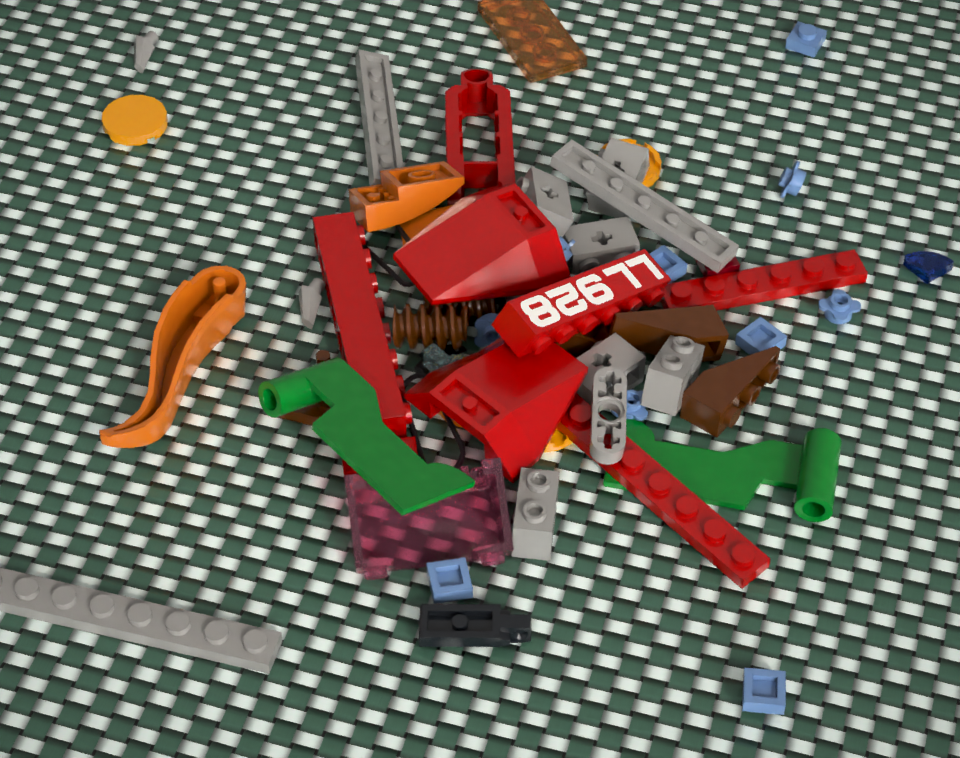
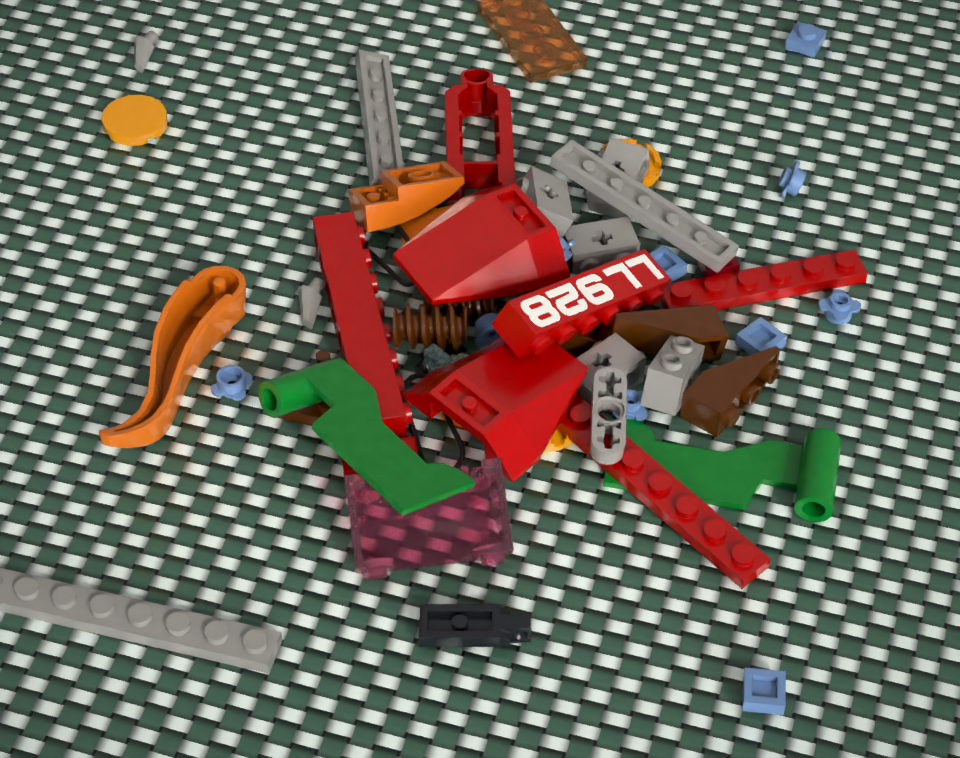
medium blue plate [426,557,473,604] -> none
light grey brick [512,467,560,561] -> none
clear blue tile [903,251,954,284] -> none
none -> medium blue plate [211,365,253,401]

